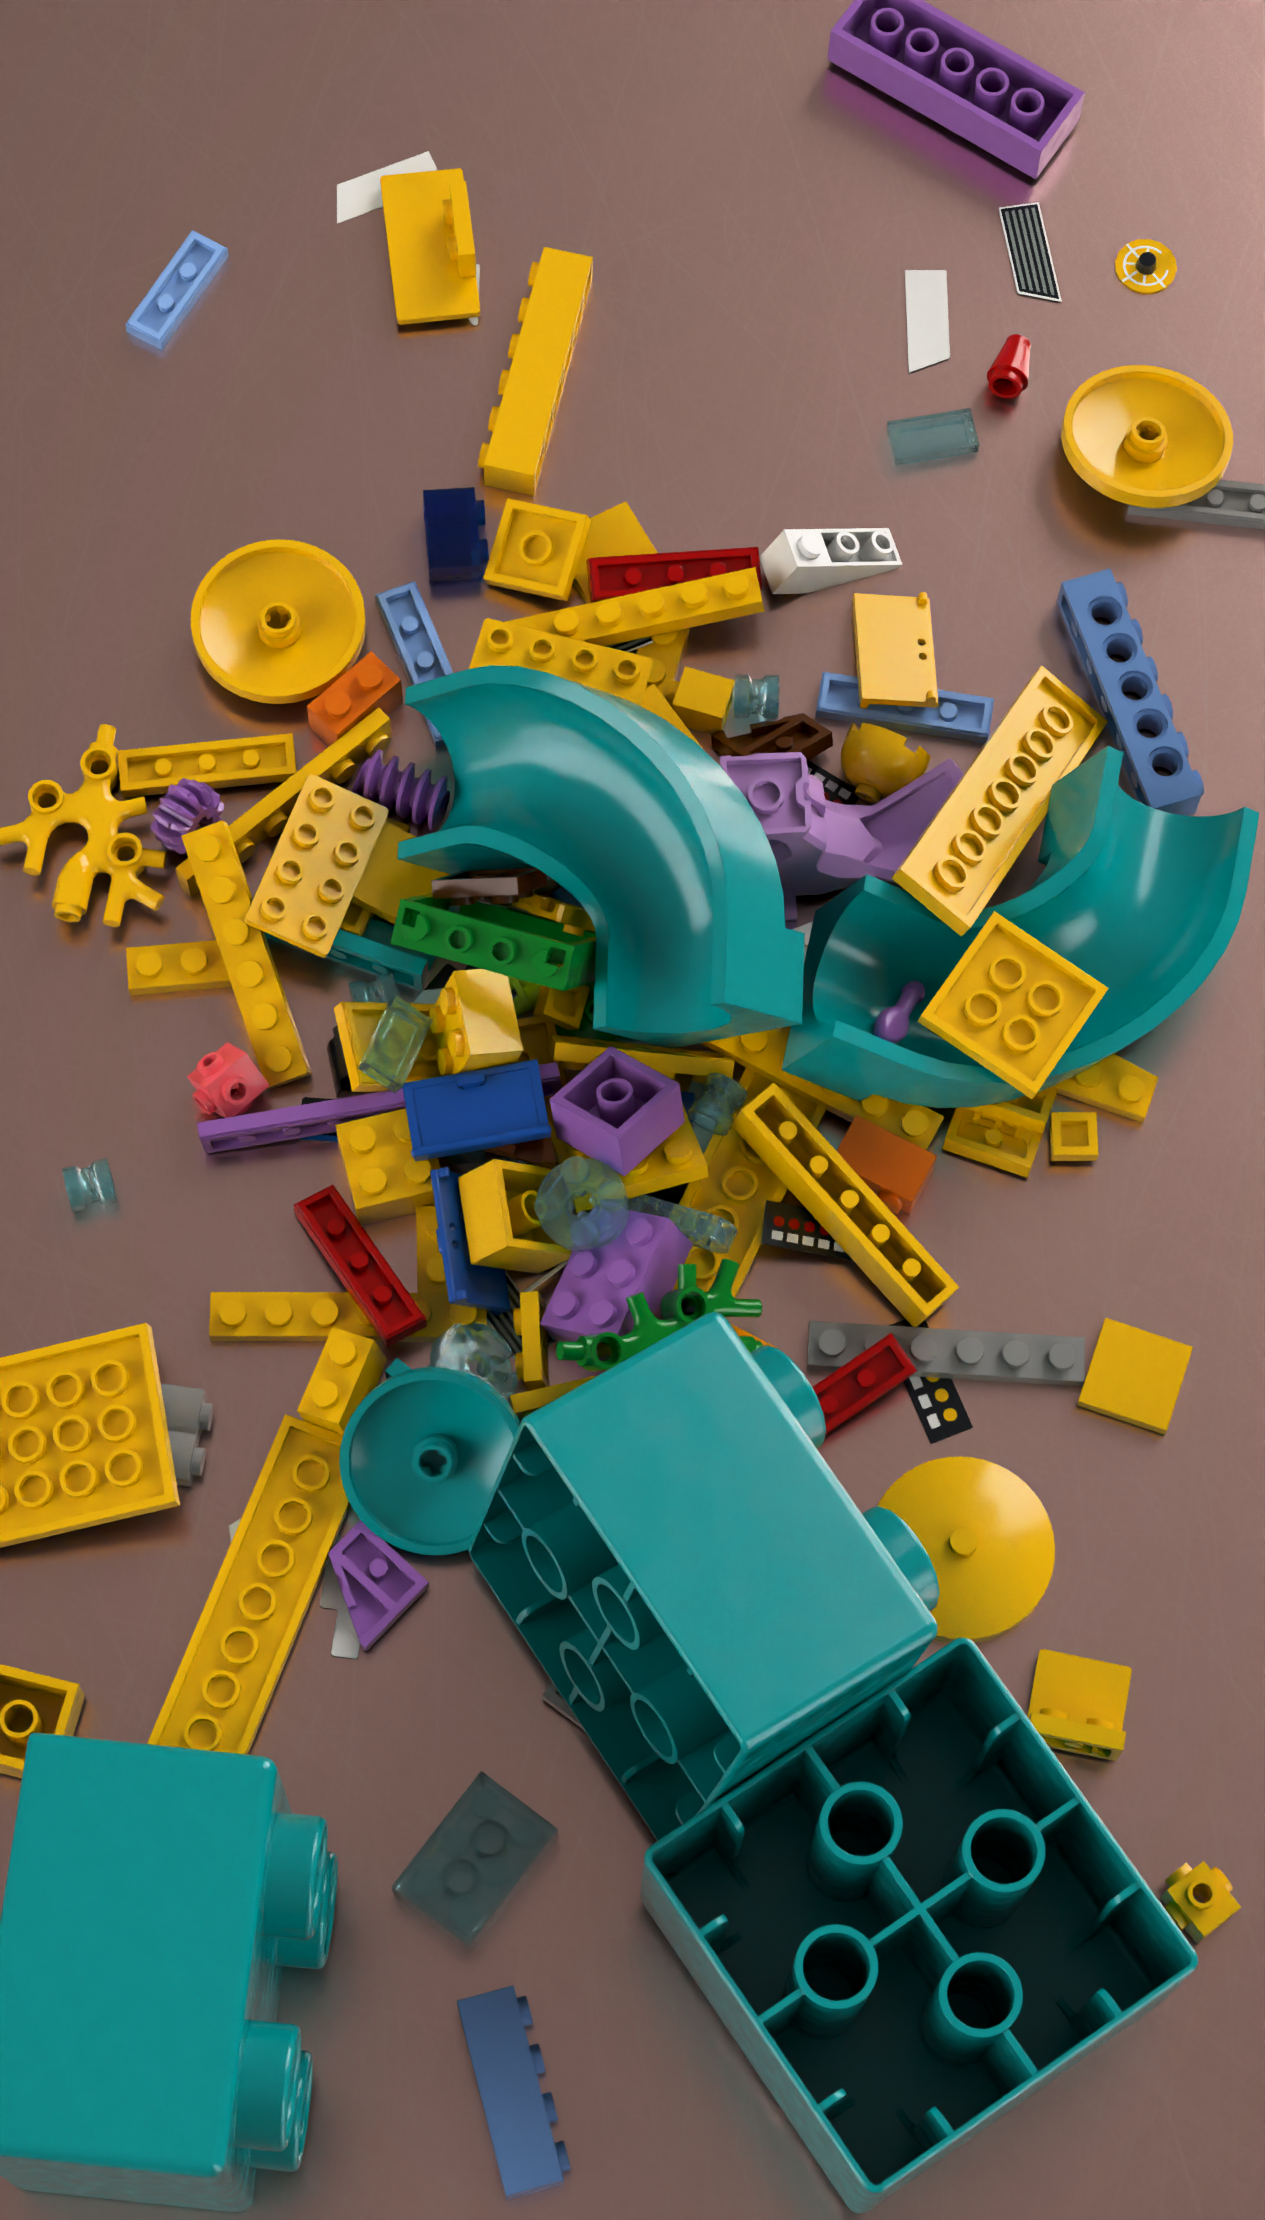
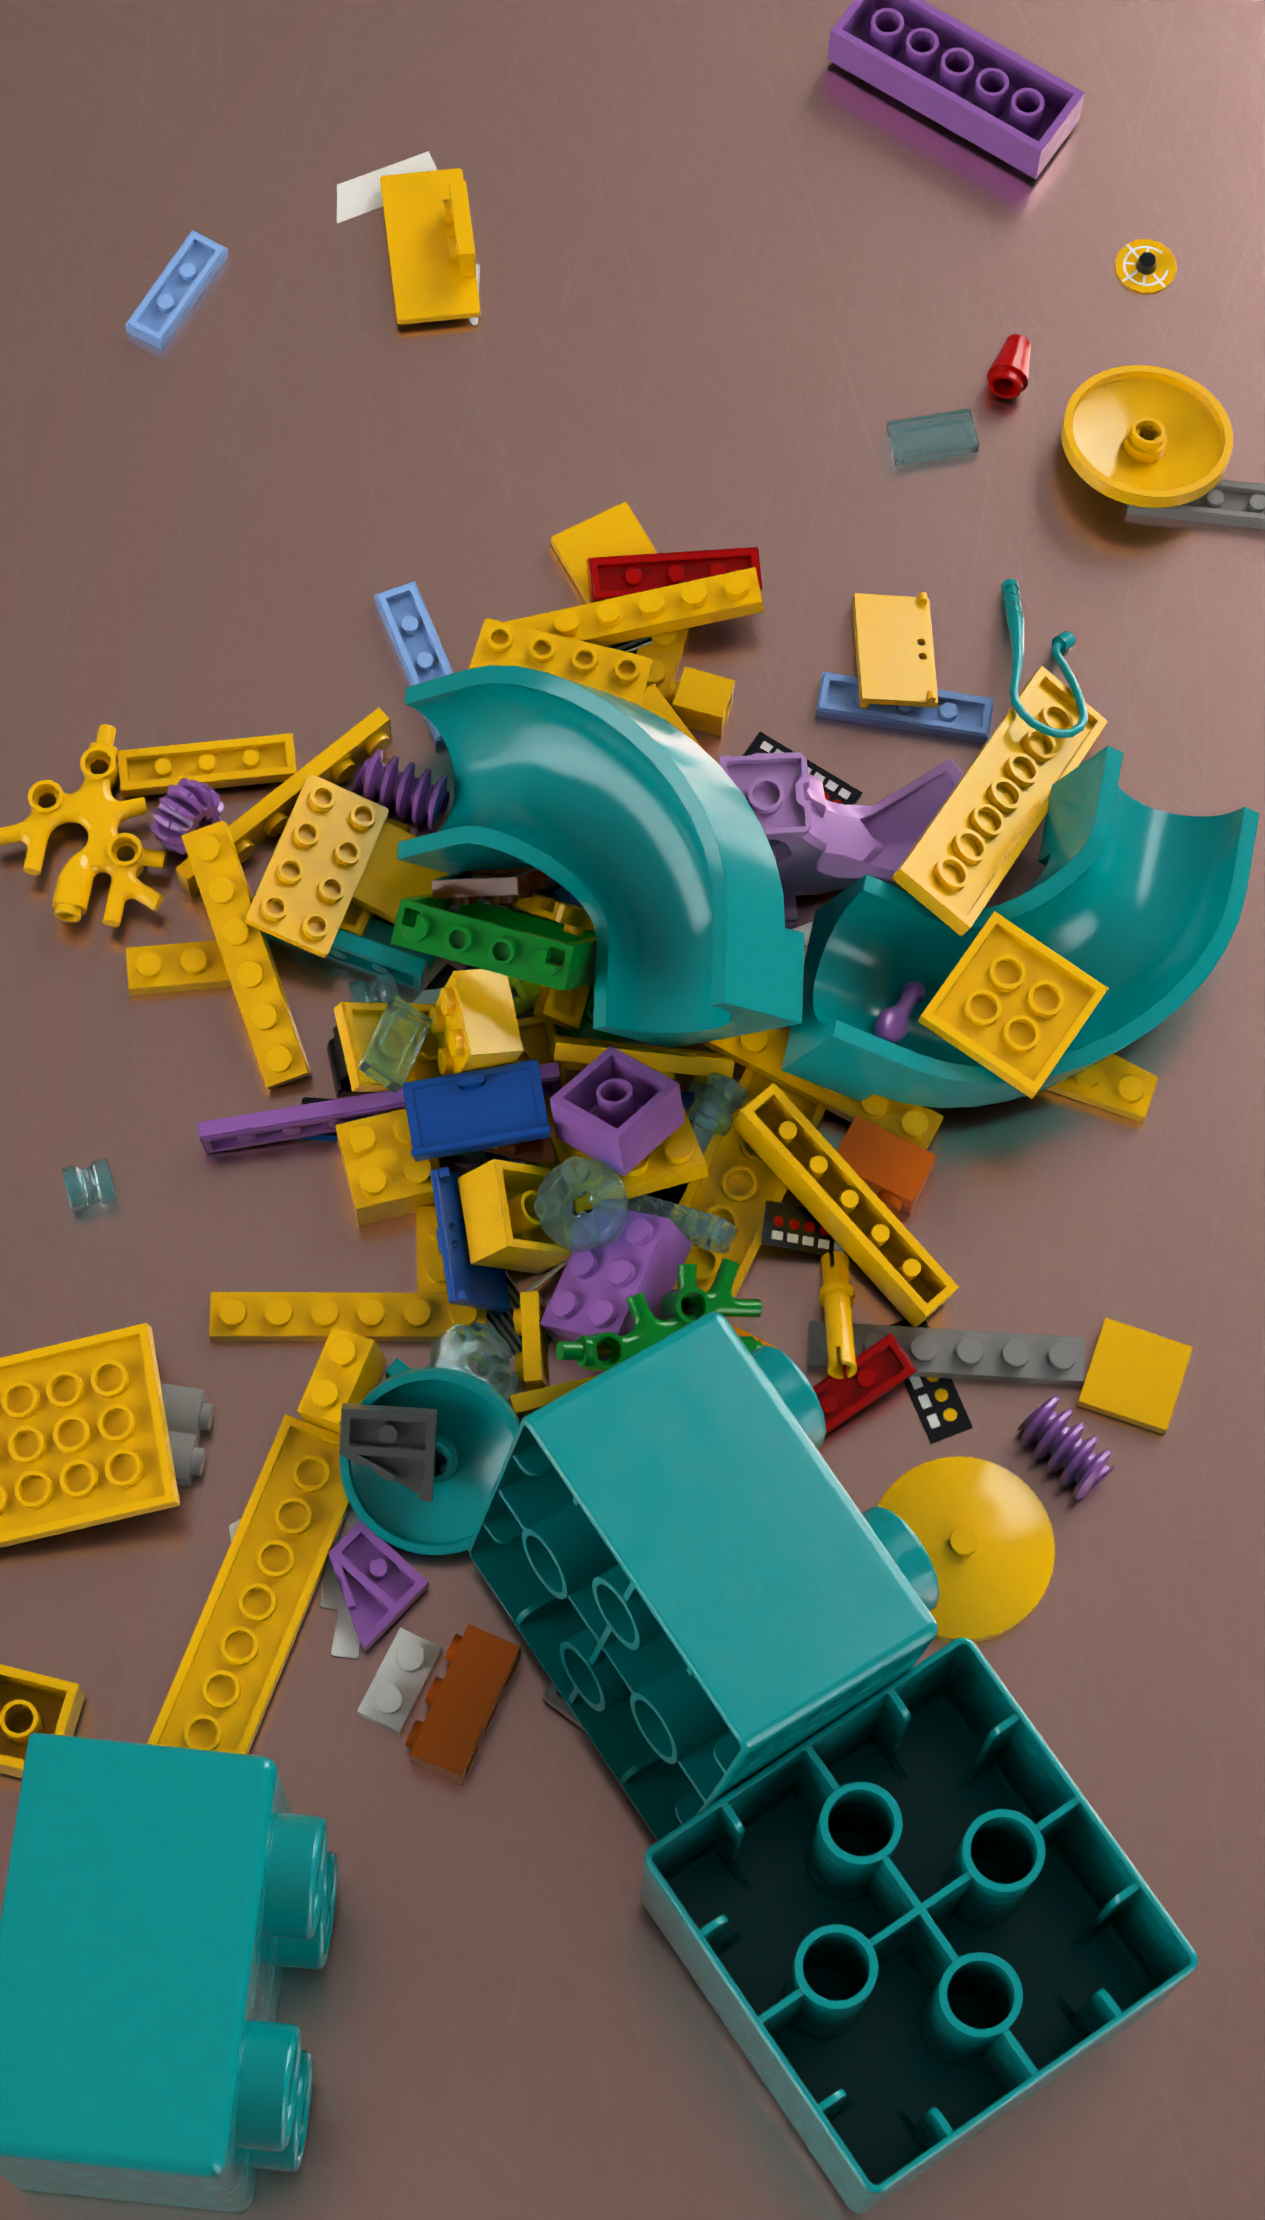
coral brick [187,1042,270,1118] -> none
yellow dish [191,539,366,704] -> none
red tile [294,1184,427,1348] -> none
orange brick [307,651,403,747] -> none
clear light blue brick [392,1771,558,1954] -> none
clear blue brick [423,487,489,581] -> none
medium blue brick [457,1985,571,2200] -> none
yellow brick [478,247,593,496] -> none
yellow plate [483,498,591,601] -> none
reddish brown wing [711,713,833,761] -> none
clear light blue wheel [734,674,779,719] -> none
white slope [759,528,902,594] -> none
yellow cylinder [841,723,931,804] -> none
white sticker [905,270,950,373] -> none
yellow slope [942,1087,1058,1178] -> none
sticker [998,202,1062,302] -> none
yellow bracket [1027,1649,1132,1761] -> none
yellow plate [1049,1112,1099,1161] -> none
medium blue brick [1057,568,1204,816] -> none
yellow brick [1160,1861,1241,1944] -> none
none -> dark grey wing [339,1403,438,1502]
none -> white plate [357,1627,443,1736]
none -> orange brick [405,1624,521,1786]
none -> yellow pin [819,1251,857,1379]
none -> teal piece [1001,579,1088,738]
none -> medium lavender piece [1017,1395,1116,1500]

